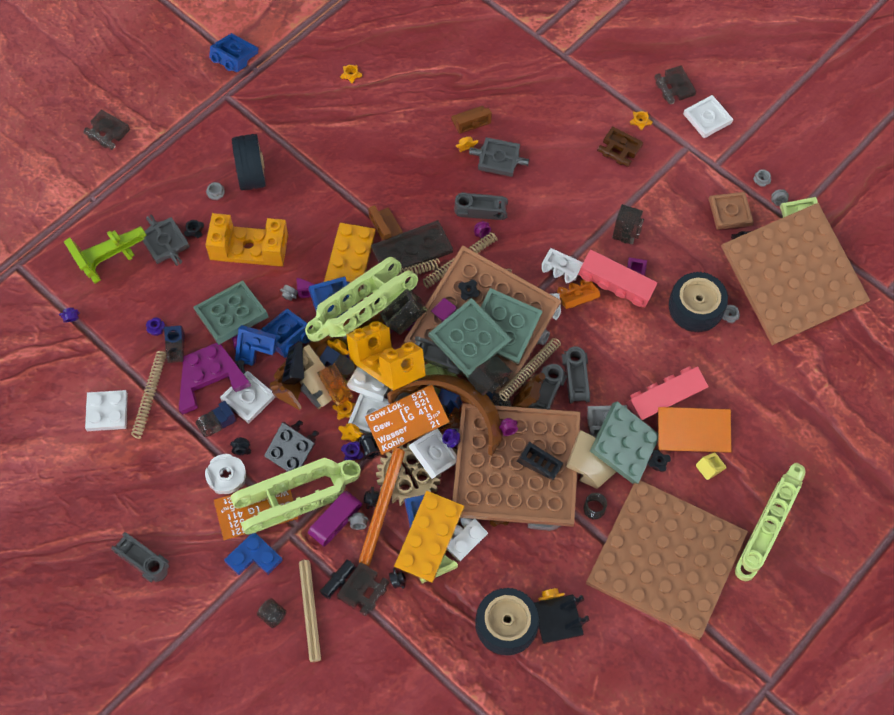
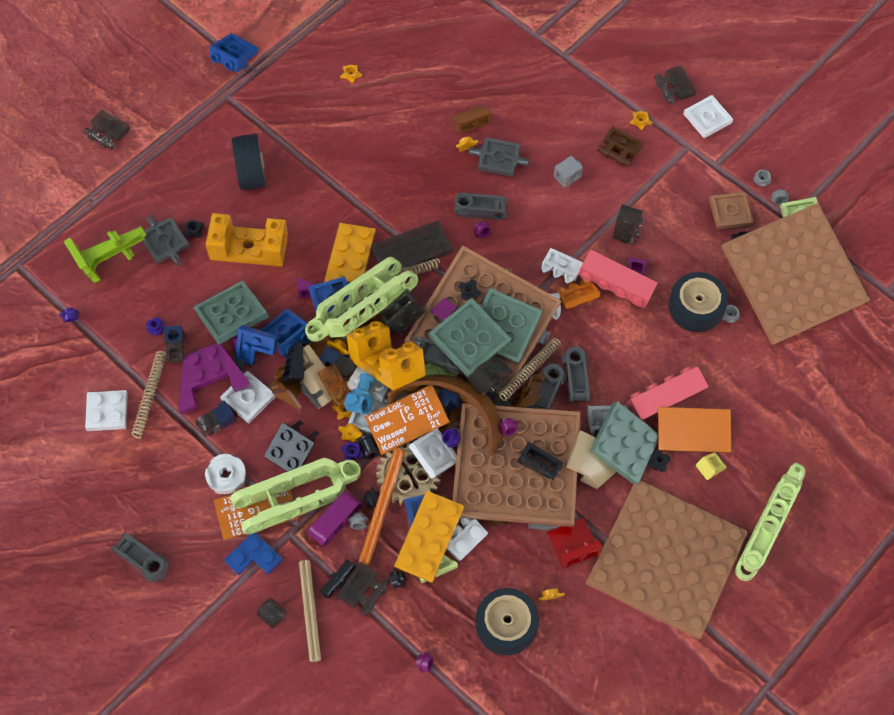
light grey plate [206,182,225,200] -> none
black plate [230,437,251,455] -> none
light grey plate [280,285,298,301] -> none
dark orange panel [368,205,404,245] -> none
tan piece [423,233,498,289] -> none
black plate [534,594,590,644] -> none
clear smoke piece [583,493,607,519] -> none
none -> dark azure connector [344,373,376,415]
none -> magenta plate [416,652,434,673]
none -> red bracket [547,518,603,569]
none -> light grey brick [553,156,583,188]

